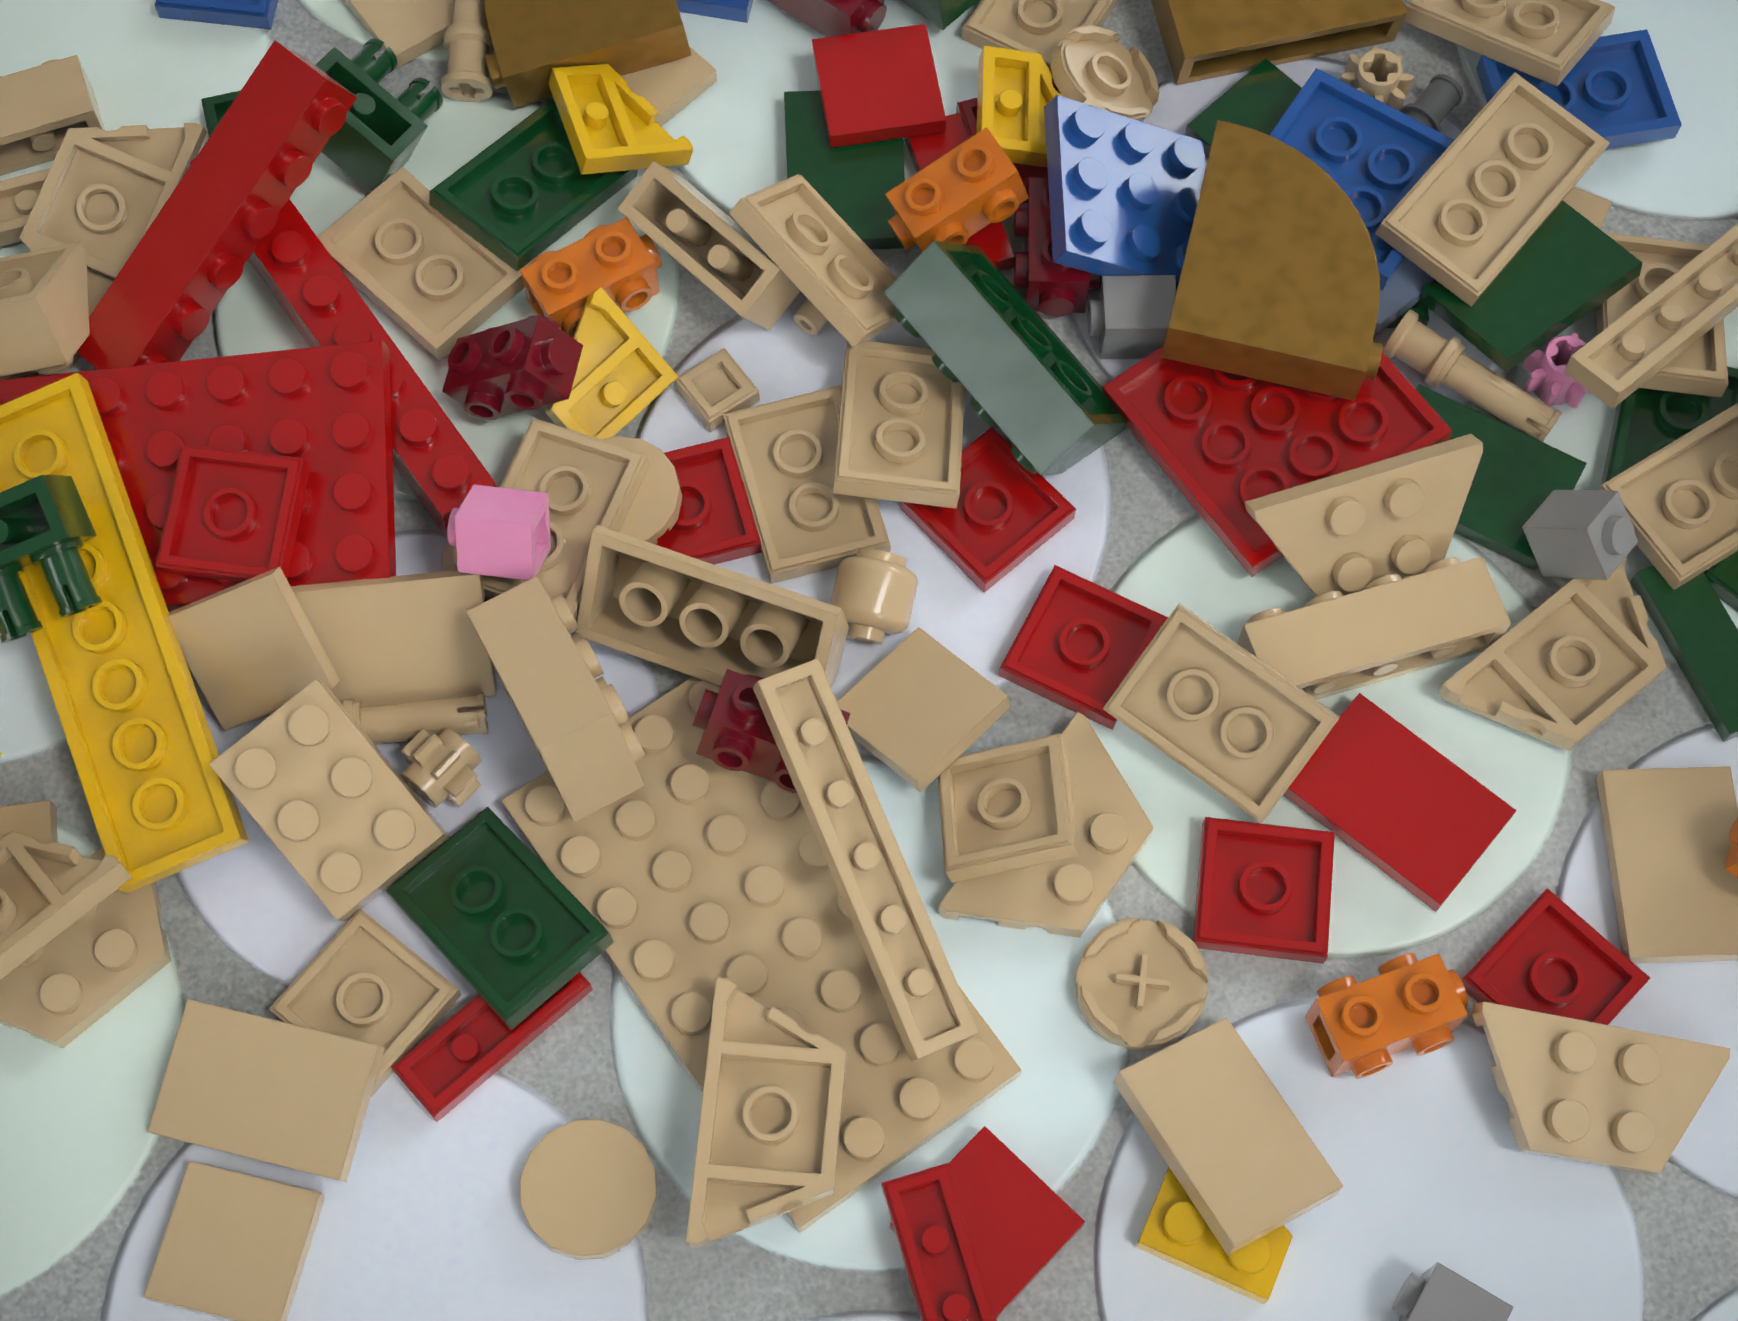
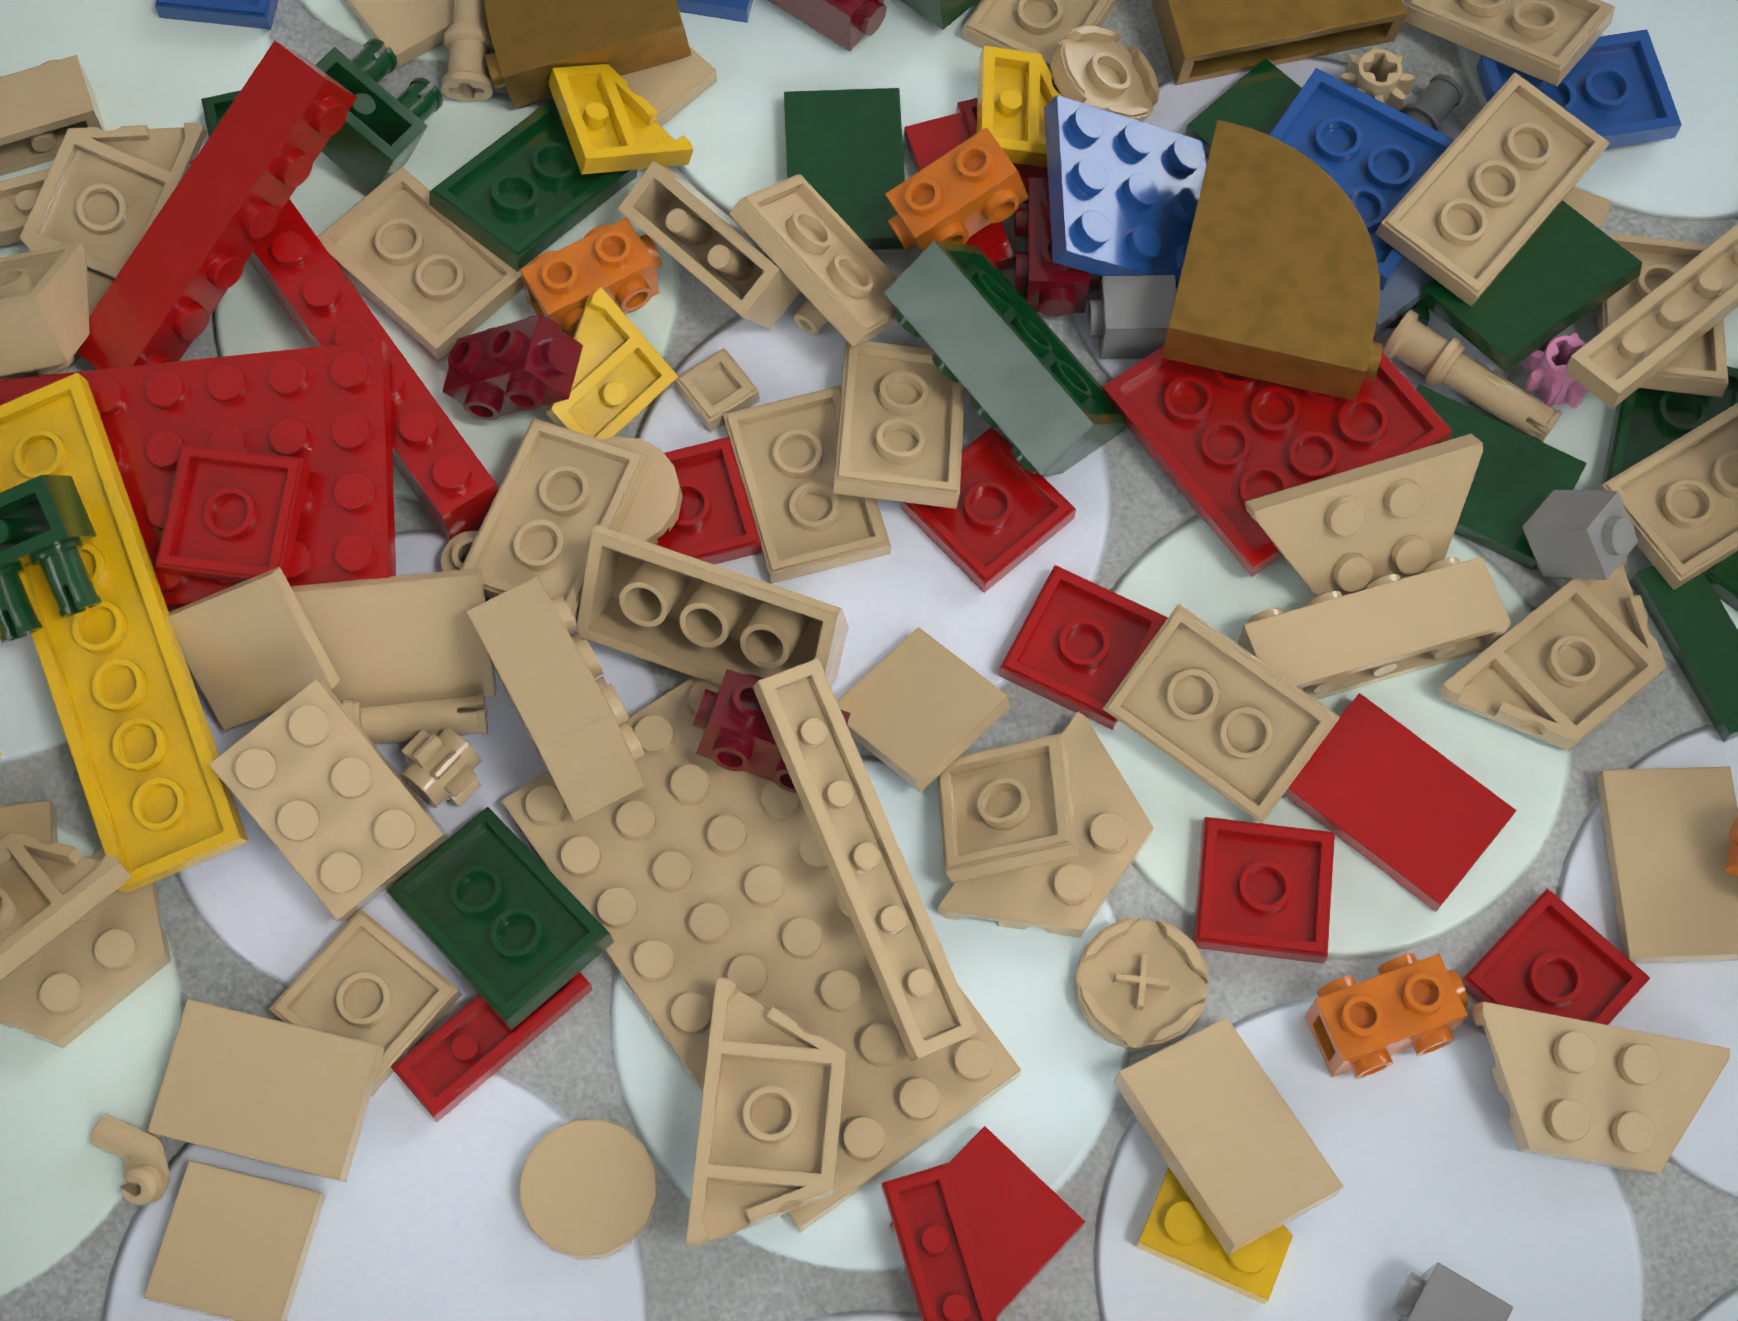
bright pink brick [447,485,551,580] -> none
red tile [812,24,946,148] -> none
tan head [830,548,918,645] -> none
none -> tan arm [90,1114,170,1206]

